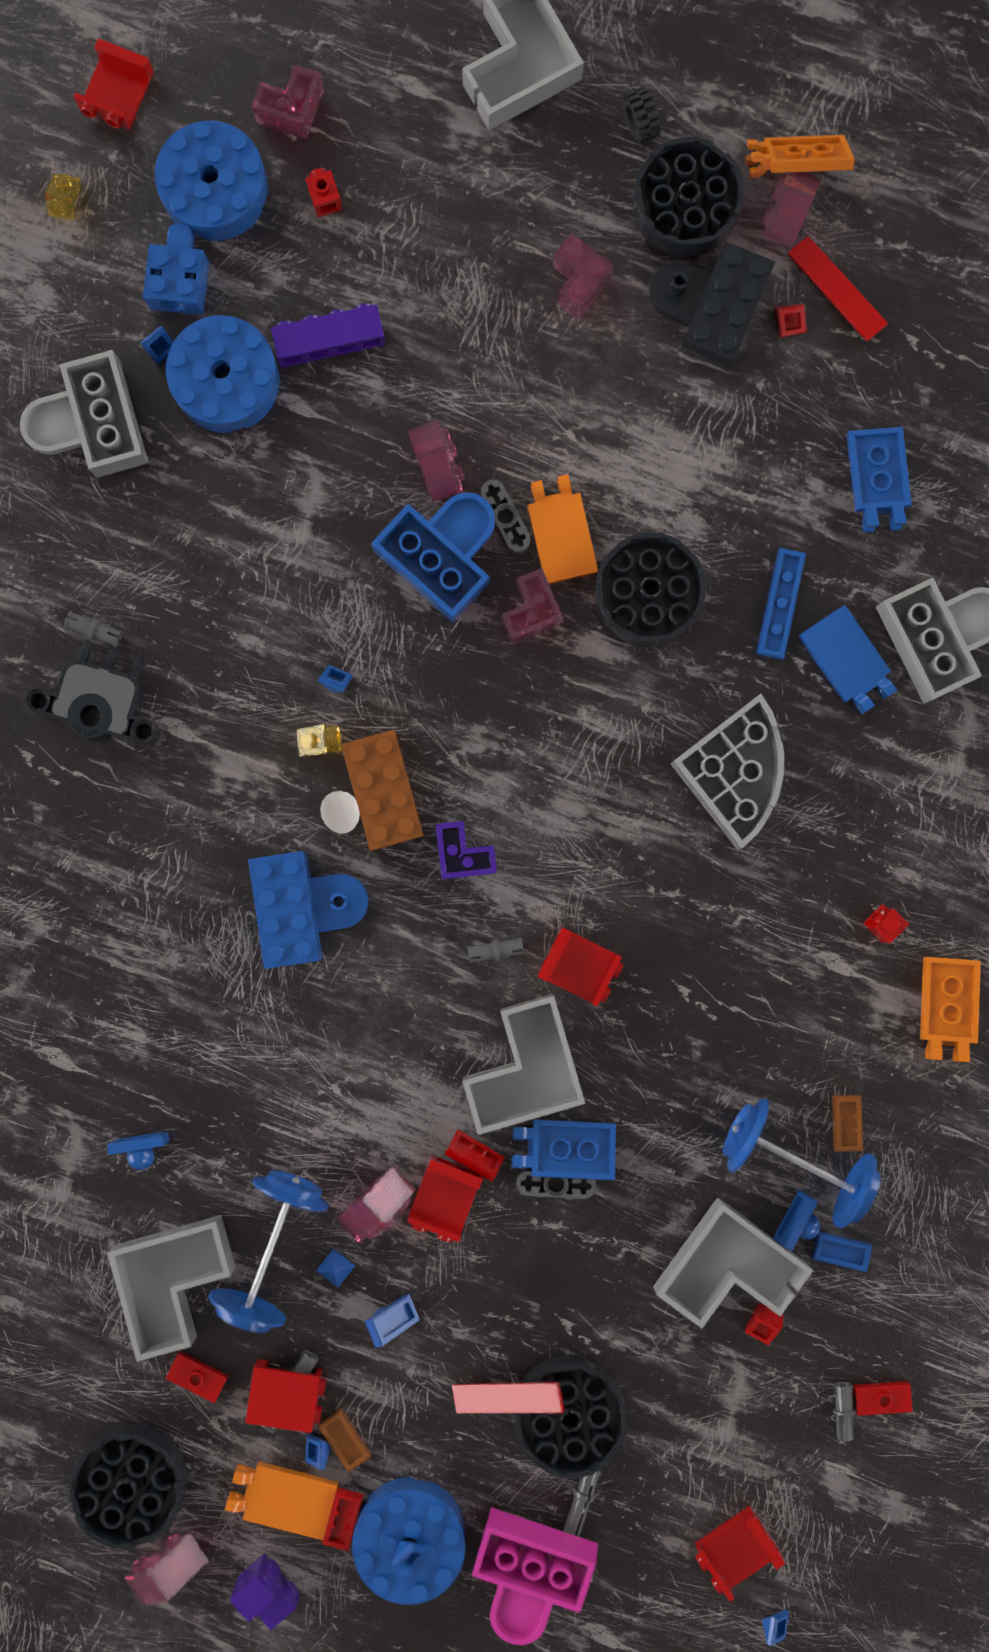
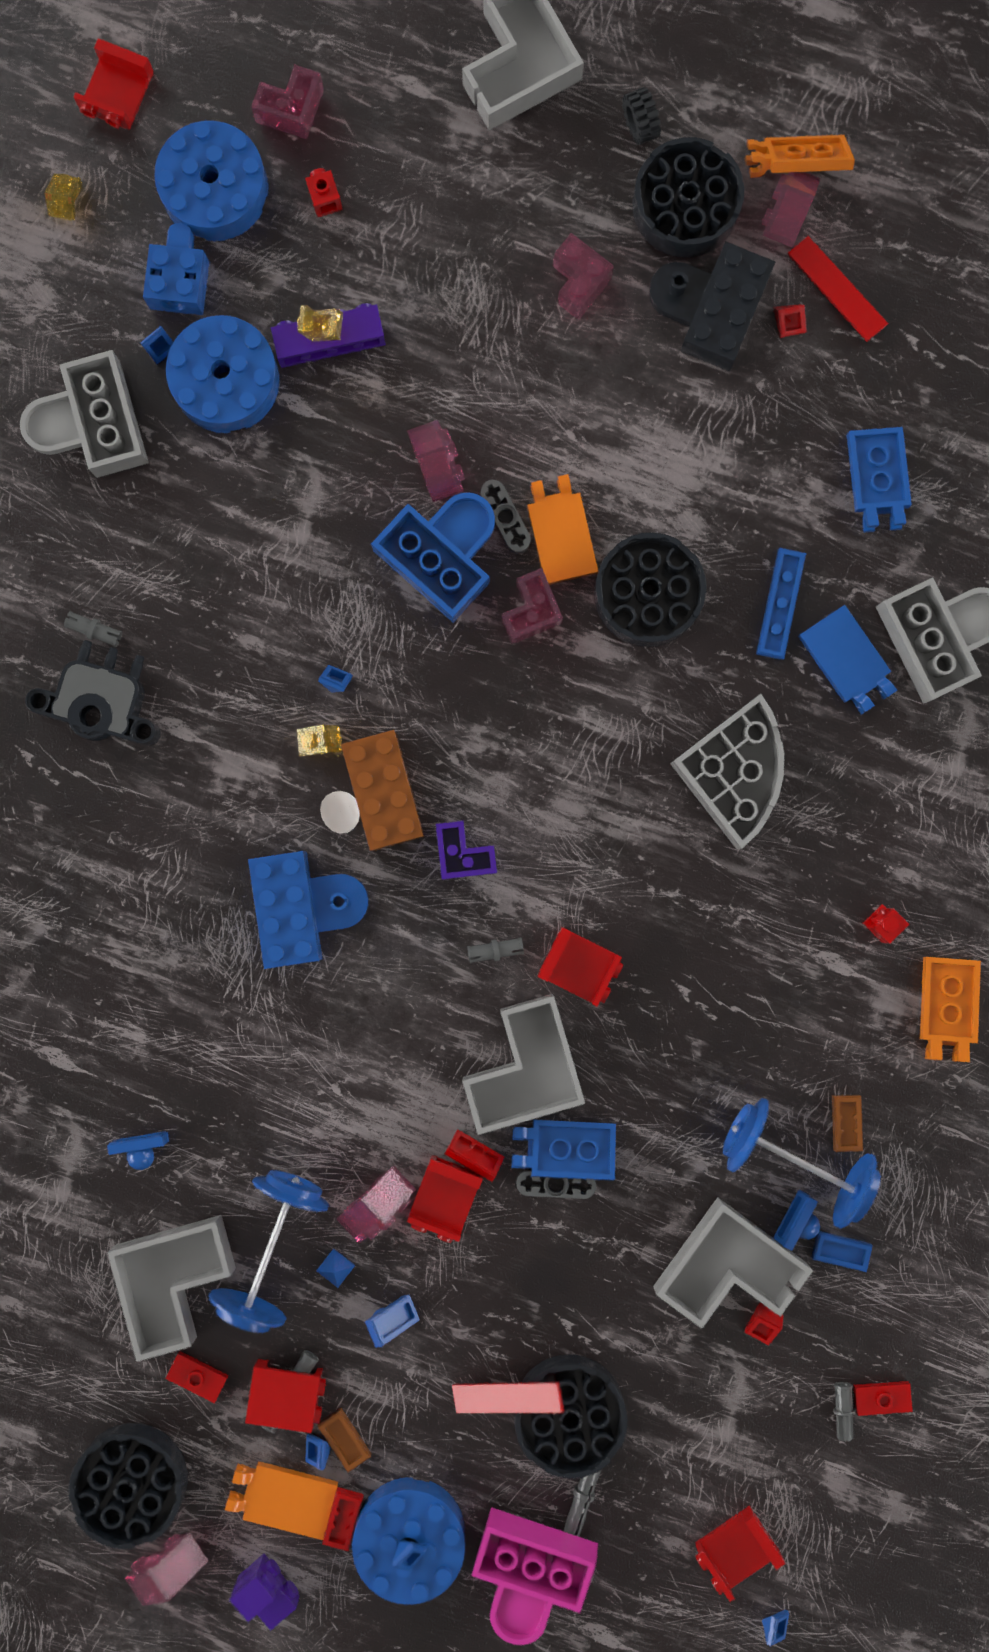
none -> clear yellow bracket [297,305,343,342]

